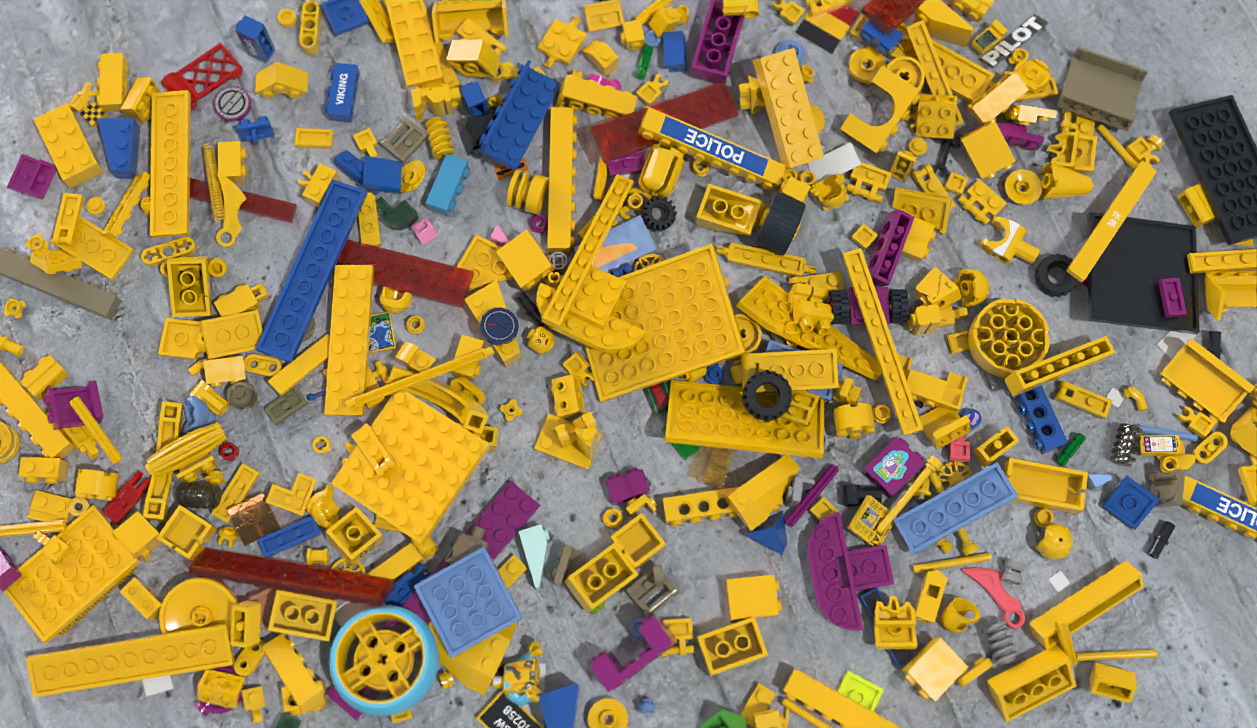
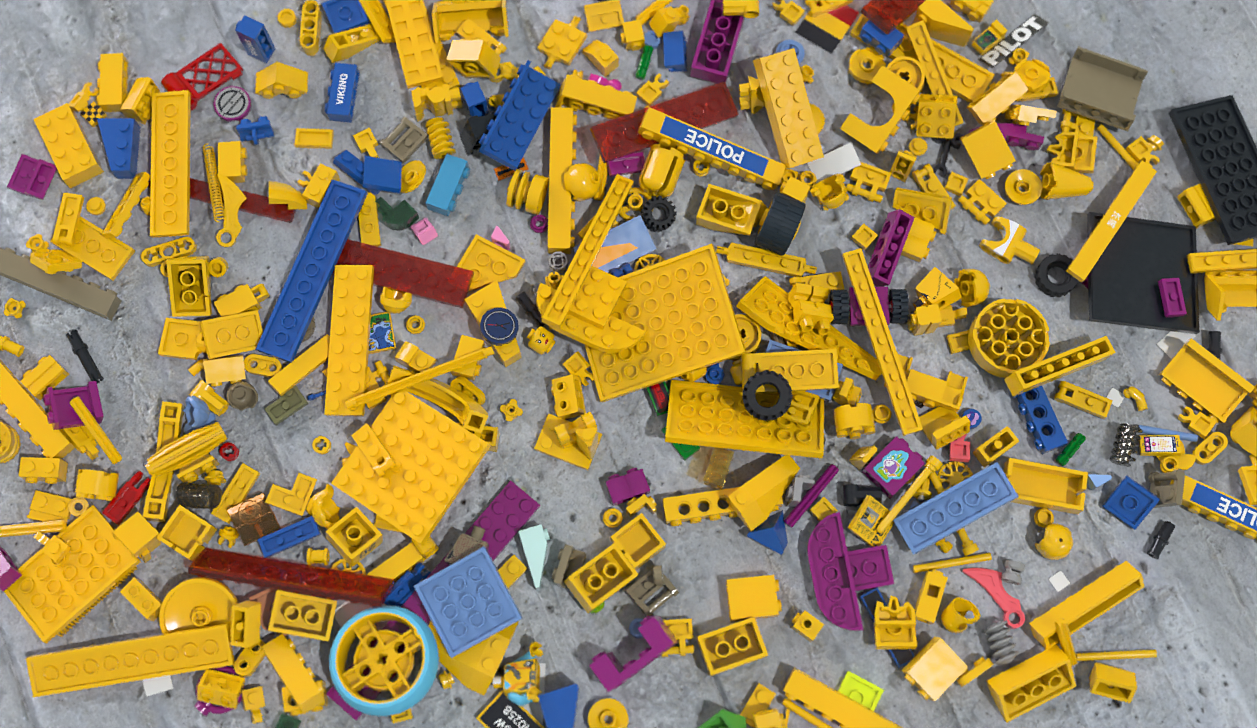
yellow brick [496,229,556,291] -> none
medium blue plate [637,699,657,713] -> none
none -> black pin [66,330,104,384]
none -> yellow brick [269,181,307,209]
none -> yellow slope [323,24,381,63]
none -> yellow cylinder [564,163,600,202]
none -> yellow brick [791,610,825,642]
none -> yellow slope [849,446,877,470]

